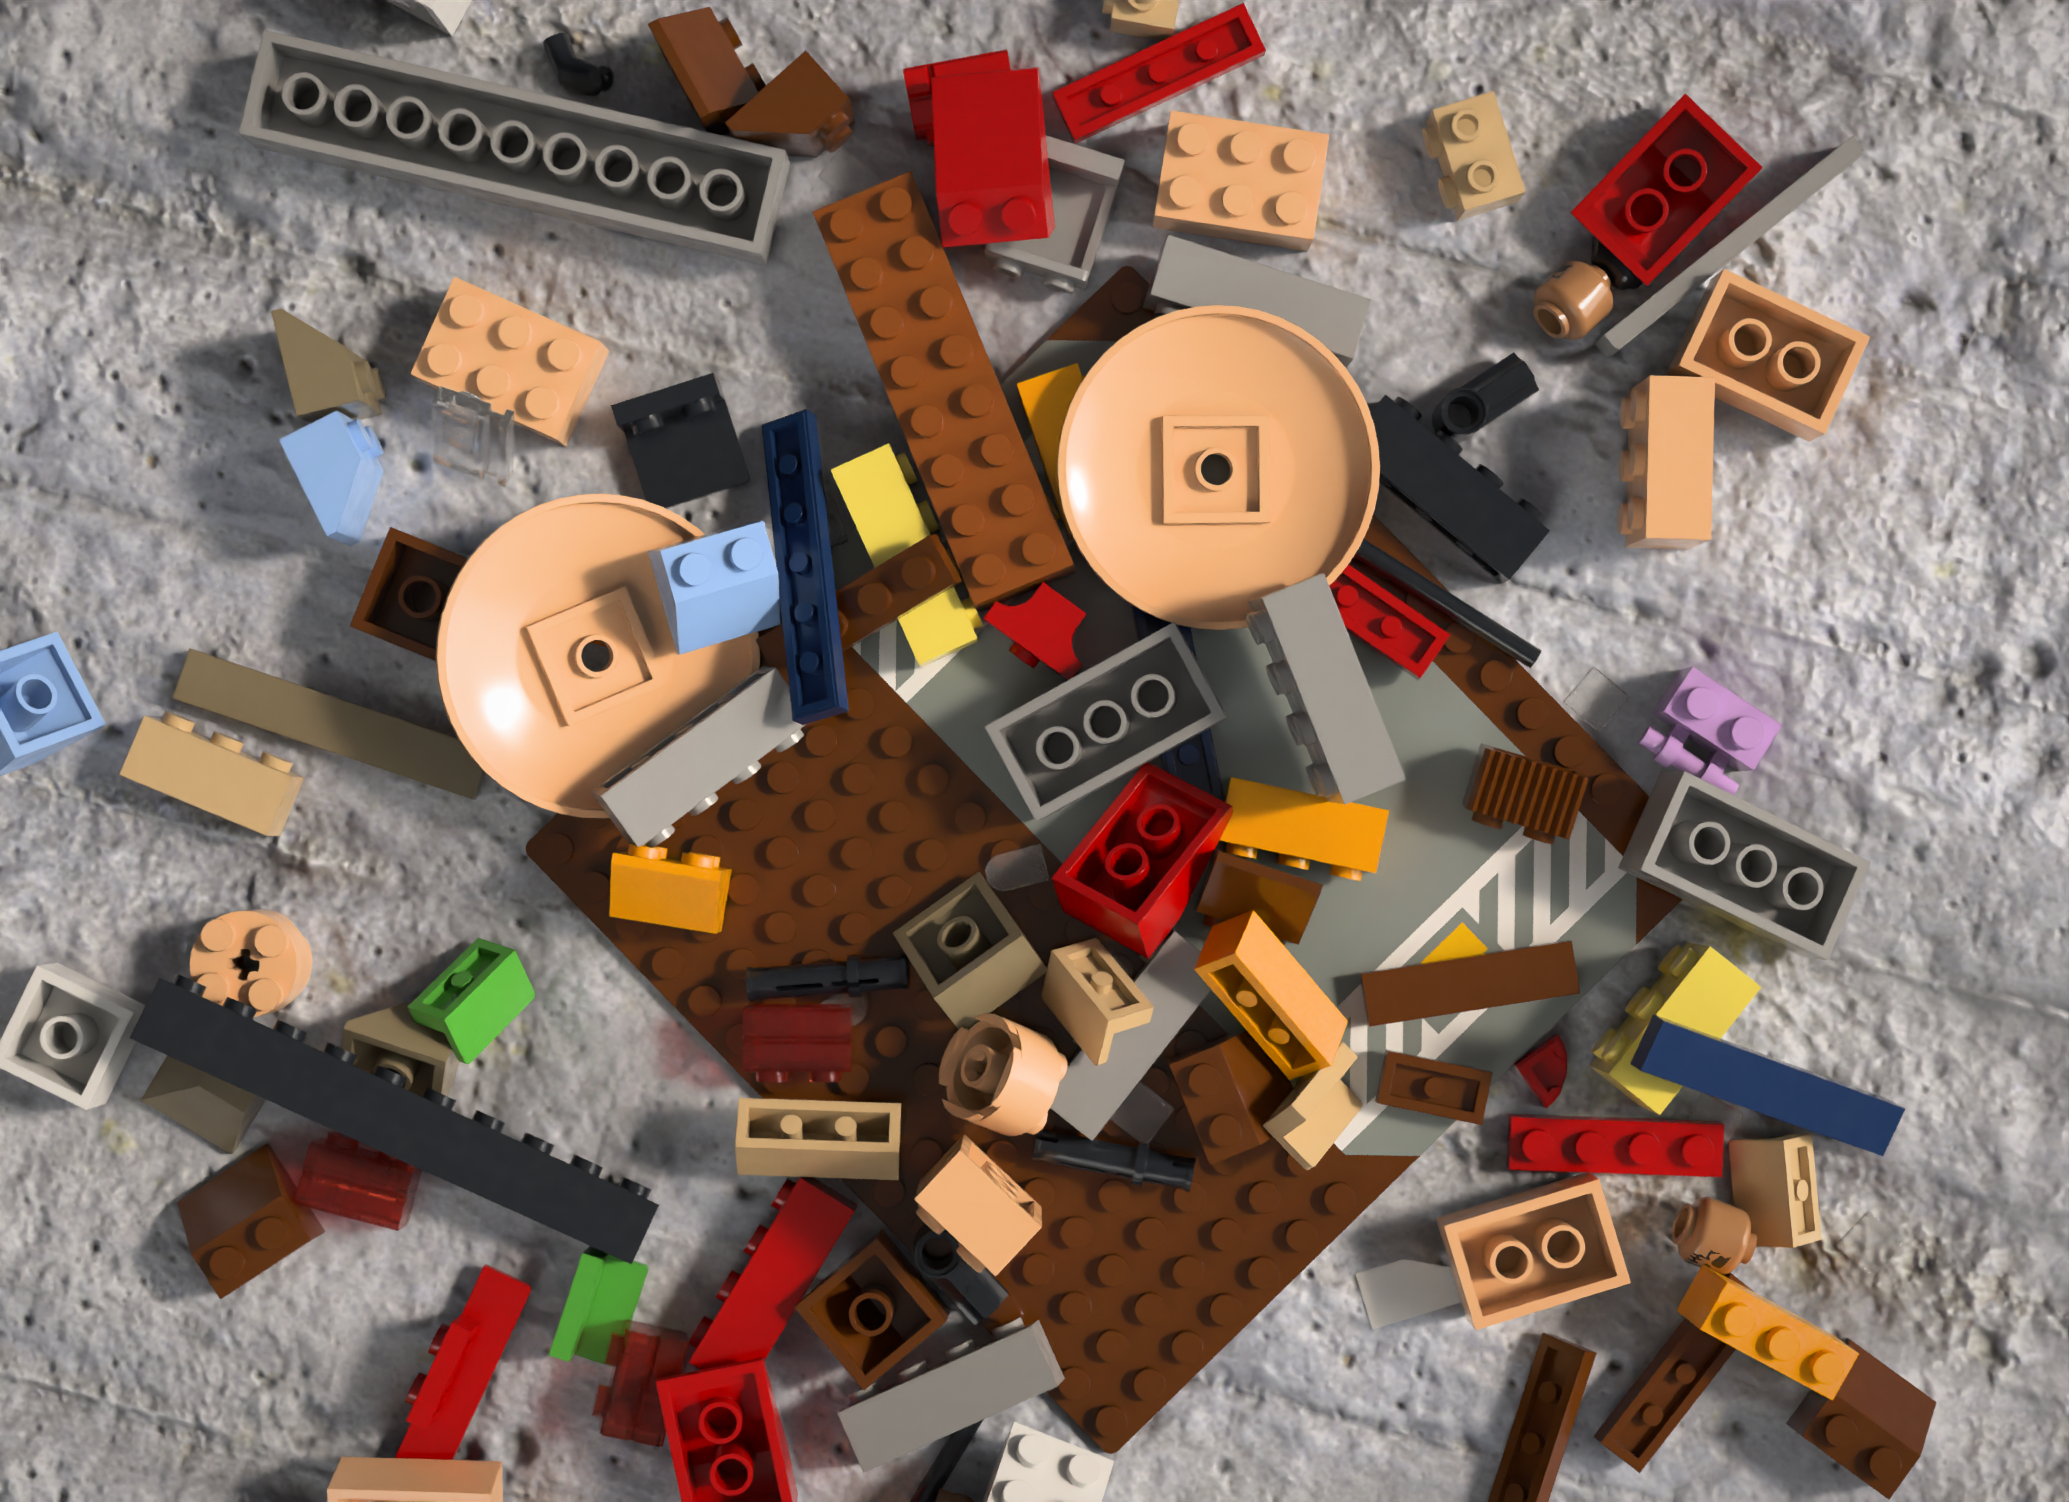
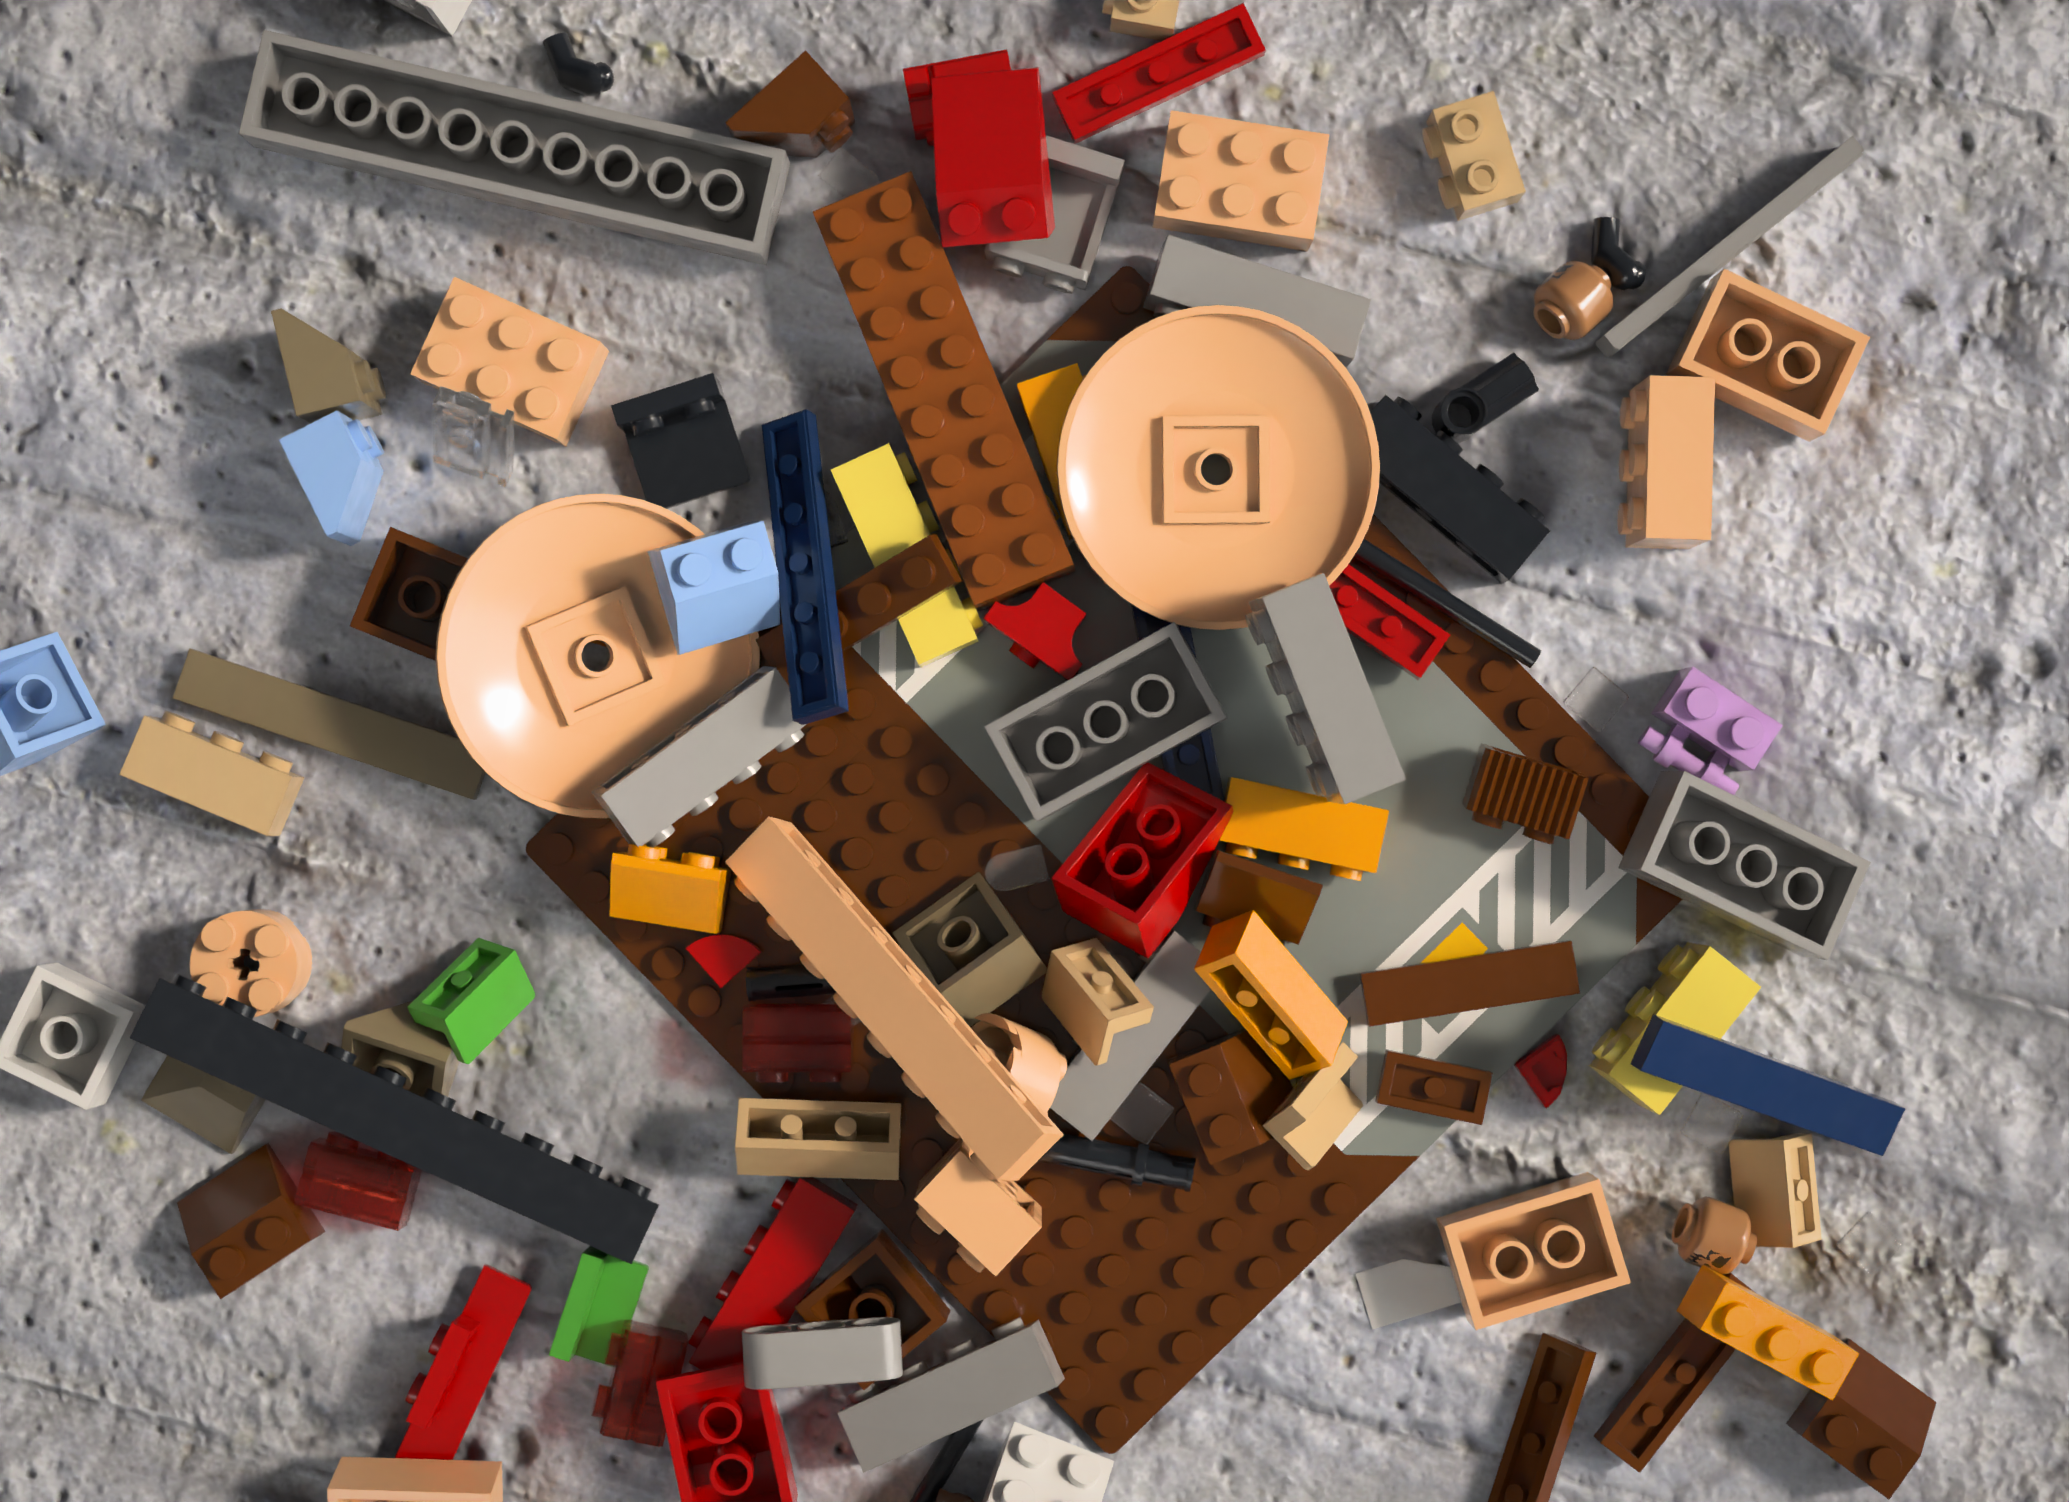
reddish brown slope [648,7,766,135] -> none
black piece [913,1224,1009,1325] -> none
red plate [1506,1114,1724,1177] -> none
red slope [1570,93,1763,286] -> none
none -> red tile [685,934,762,988]
none -> light nougat brick [725,816,1064,1181]
none -> light grey beam [742,1317,903,1390]

